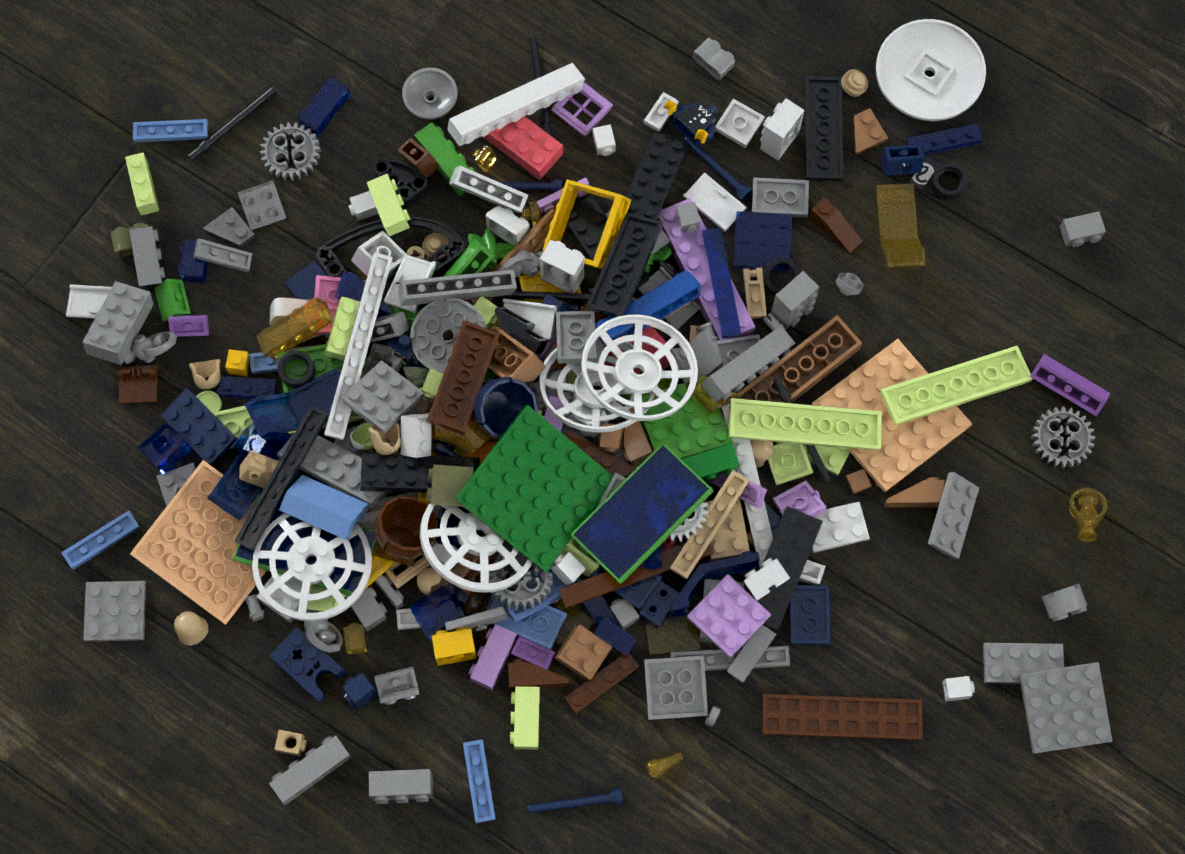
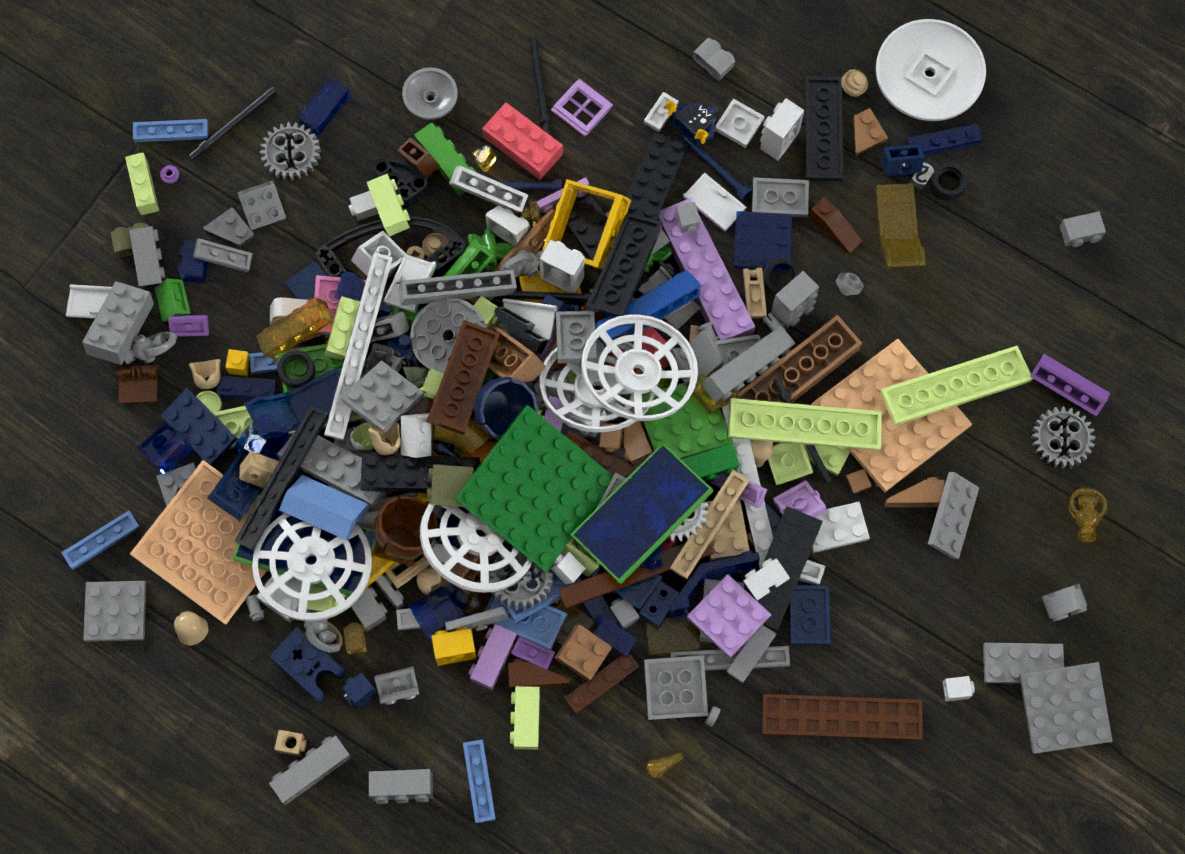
white brick [447,63,585,146] -> none
dark blue piece [526,788,623,813] -> none
white brick [592,124,616,156] -> none
clear blue tile [702,228,741,338] -> none
none -> medium lavender plate [160,165,179,184]

